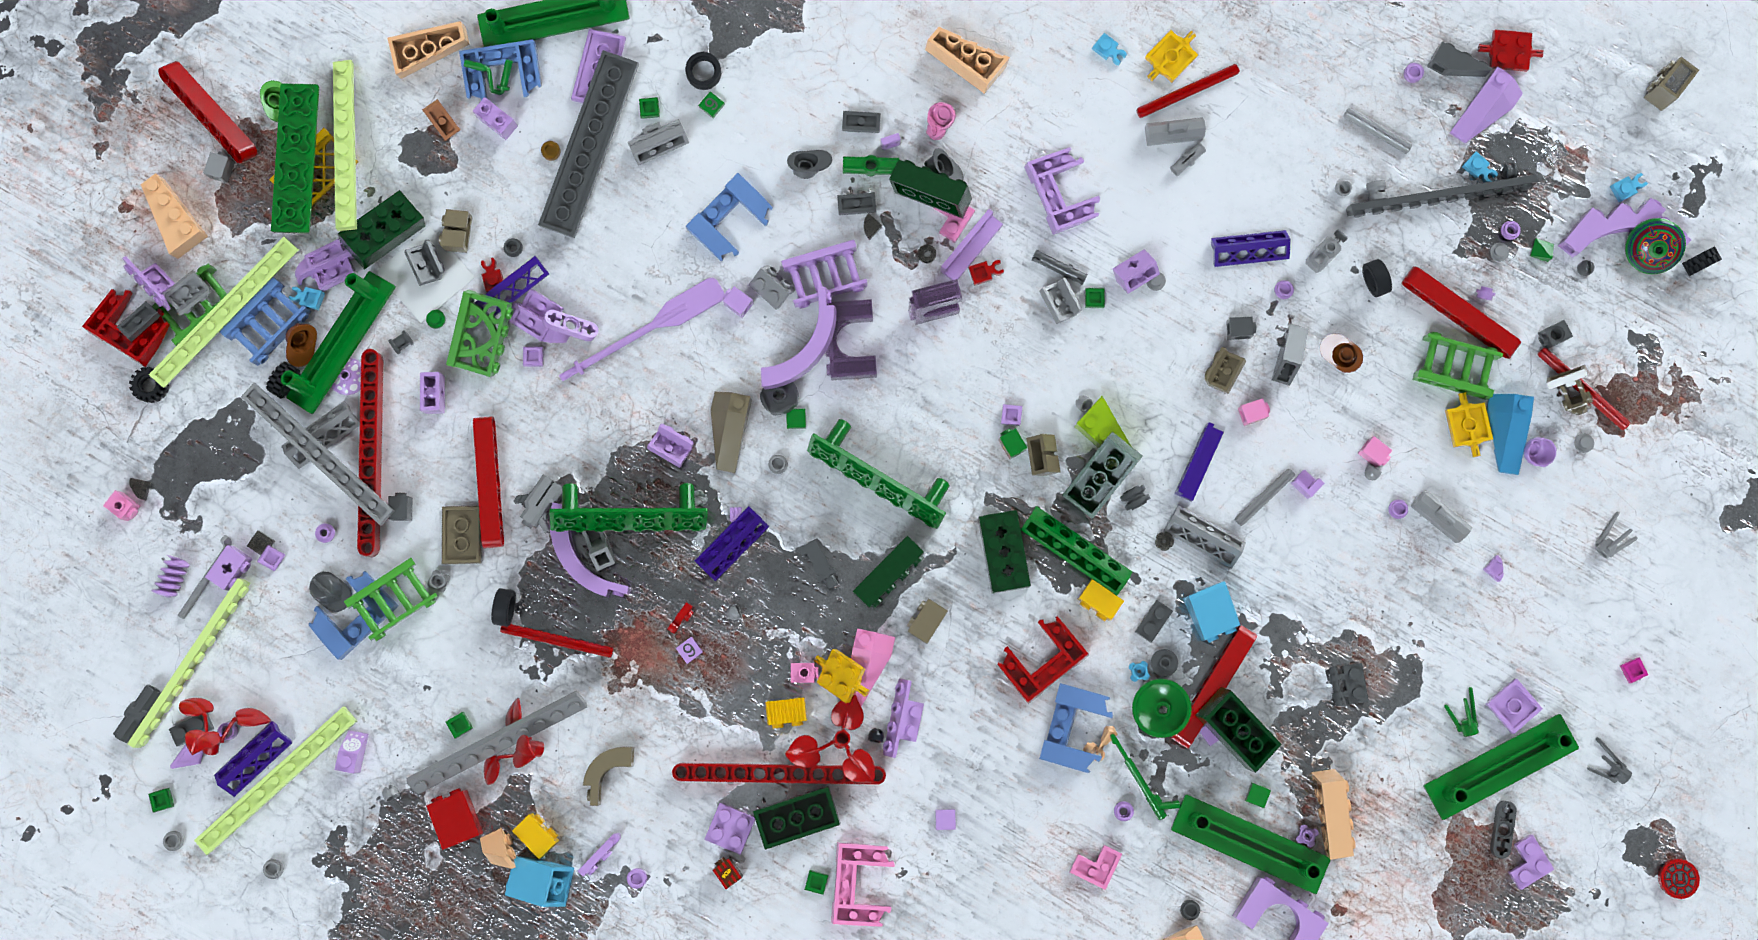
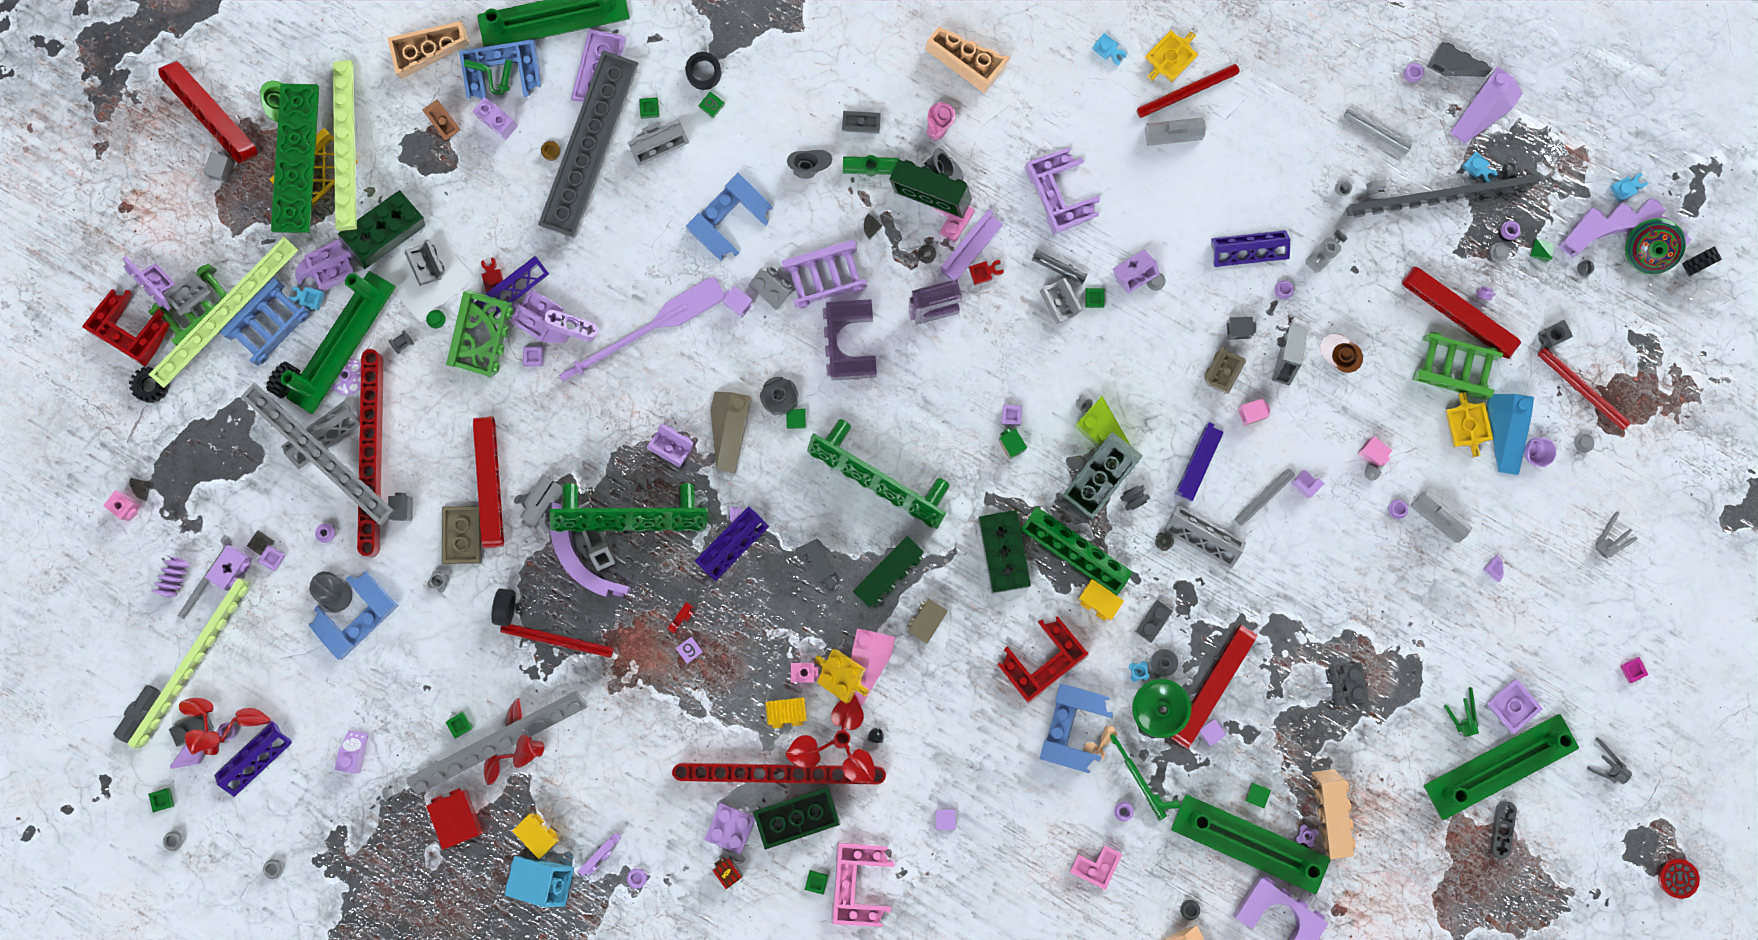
dark grey plate [117,301,161,342] -> none
light nougat wedge [140,173,208,259] -> none
yellowish green plate [194,707,357,855] -> none
dark orange piece [285,323,317,367] -> none
bright green fence [344,558,438,642] -> none
lavender brick [420,372,445,414] -> none
dark tan piece [439,209,472,253] -> none
light nougat slope [480,828,516,869] -> none
dark grey plate [503,238,523,257] -> none
dark tan arch [583,747,634,806] -> none
light grey hinge [726,604,743,620] -> none
lavender arch [761,287,837,389] -> none
light grey plate [768,455,788,474] -> none
dark grey plate [837,192,876,215] -> none
lavender tile [881,133,901,150] -> none
lavender bracket [883,678,924,758] -> none
dark tan piece [1026,434,1061,476] -> none
light grey pin [1170,143,1206,176] -> none
medium azure slope [1183,581,1240,643] -> none
dark green brick [1195,687,1282,773] -> none
black tyre [1362,259,1392,297] -> none
red plate [1478,29,1544,72] -> none
lavender plate [1508,835,1554,890] -> none
dark tan tile [1546,365,1593,415] -> none
dark tan piece [1643,57,1699,111] -> none

